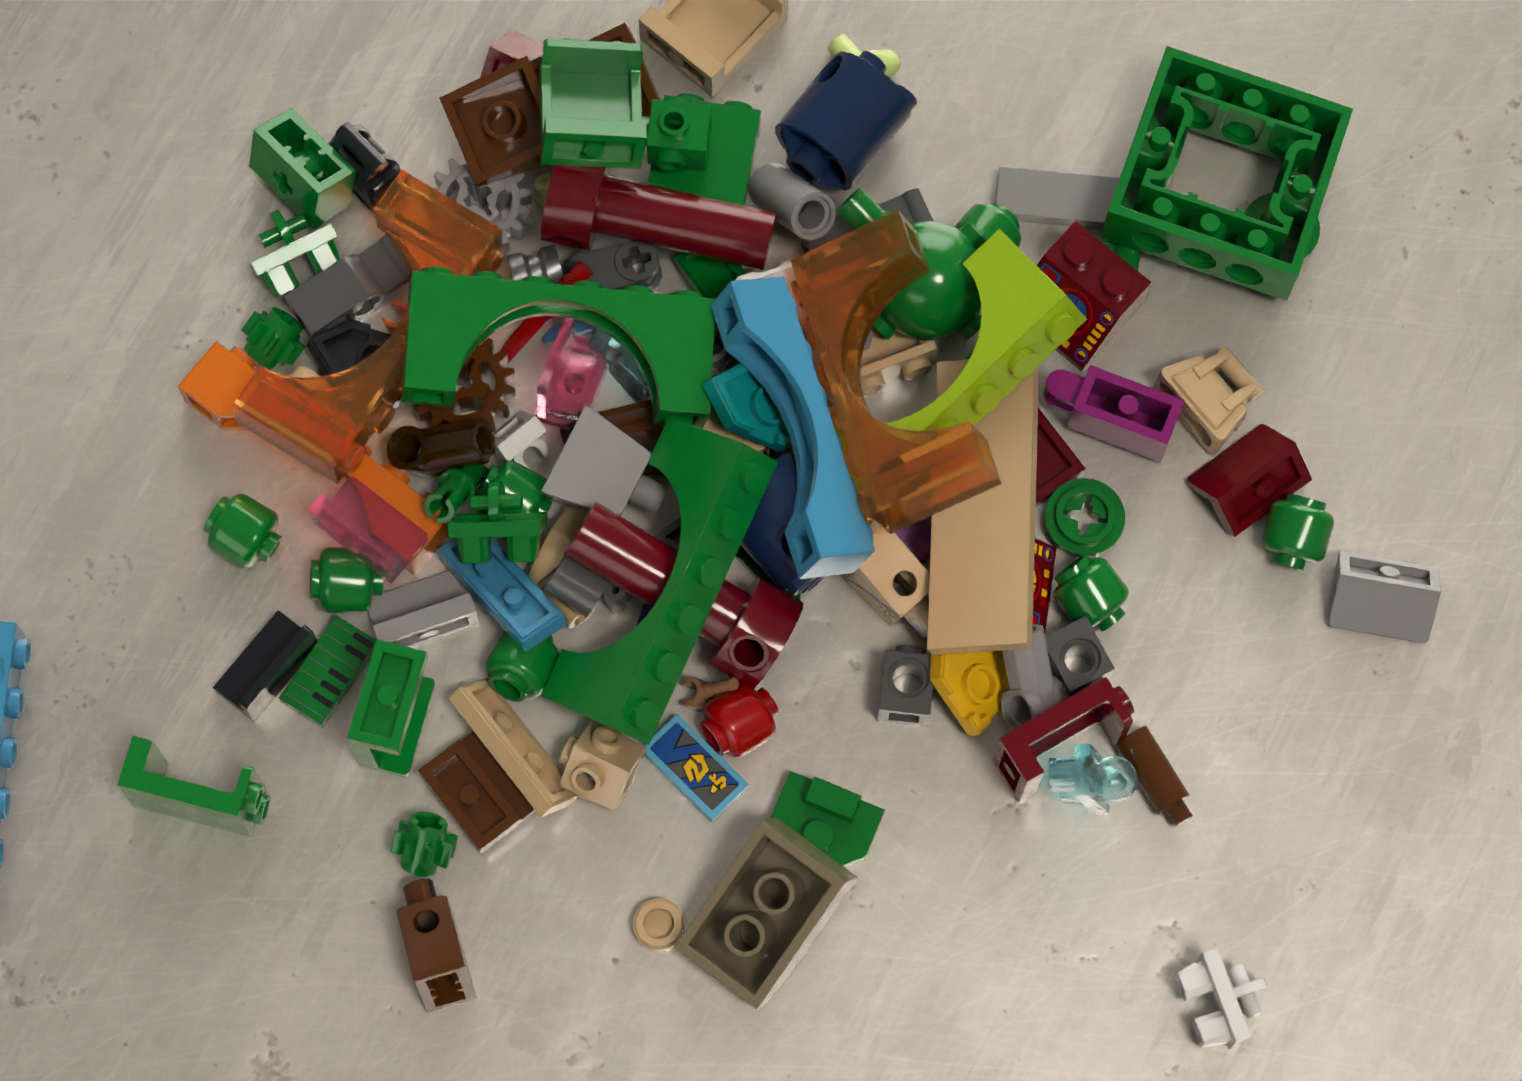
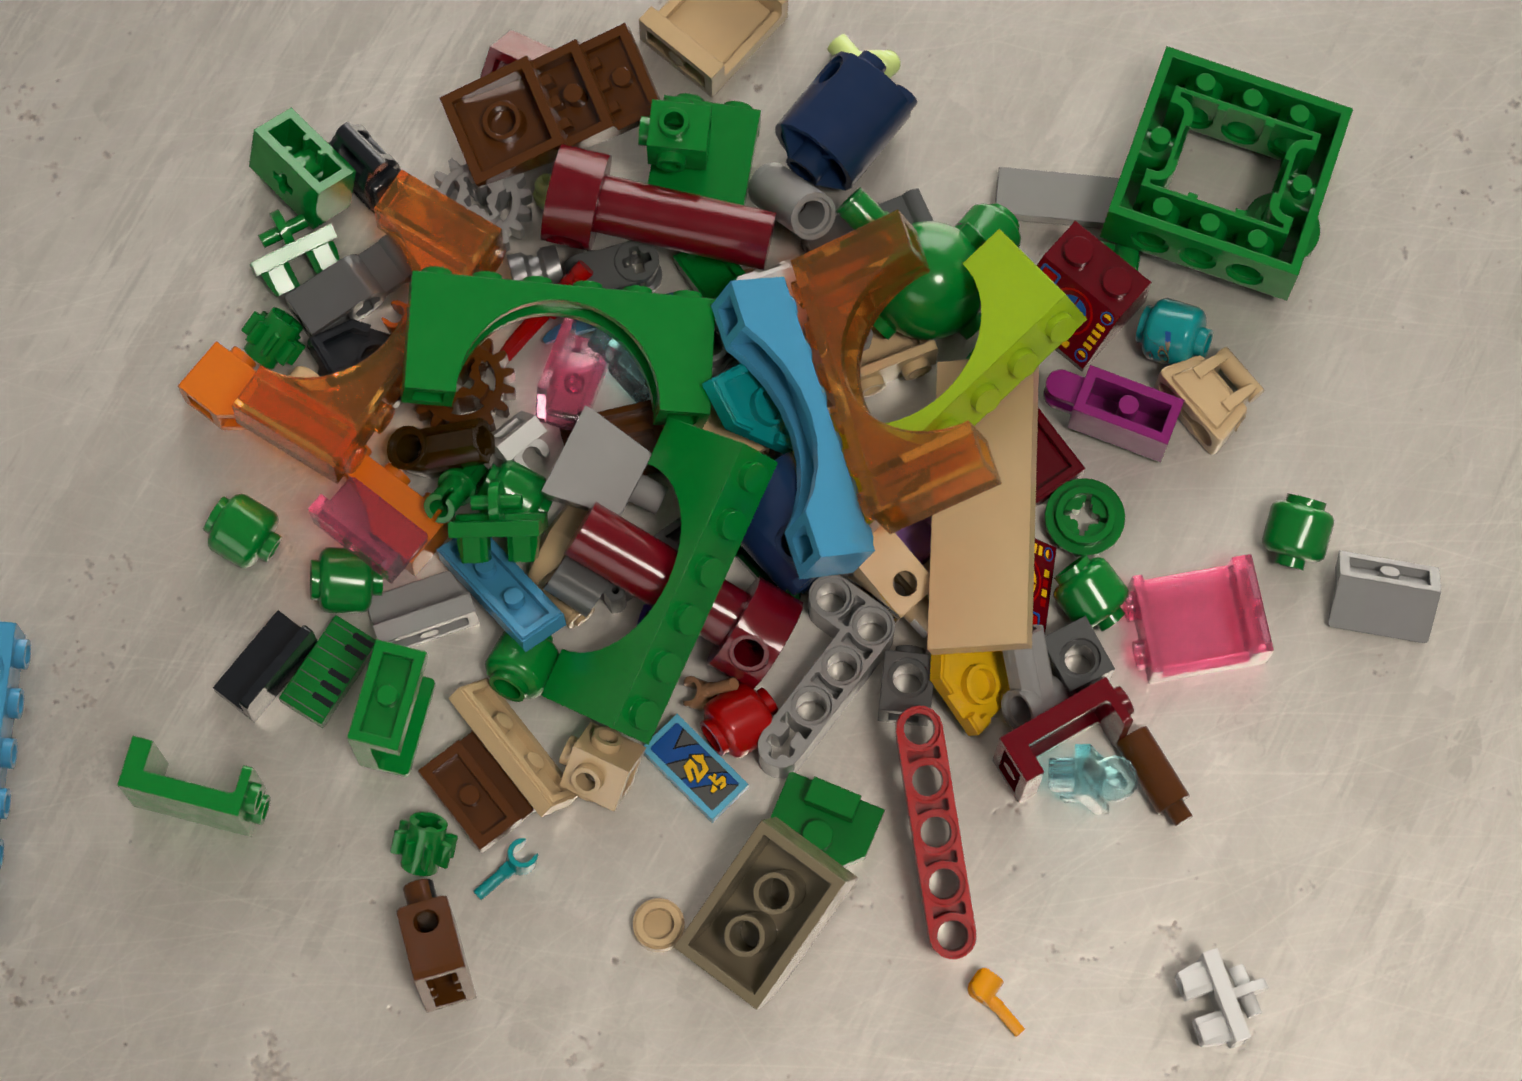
green panel [539,38,647,169] -> none
dark red panel [1187,424,1312,537] -> none
none -> teal hand [474,838,538,900]
none -> light grey beam [758,575,895,779]
none -> red beam [895,706,976,959]
none -> light orange hand [968,968,1025,1037]
none -> clear pink panel [1122,554,1274,684]
none -> teal head [1136,298,1213,366]

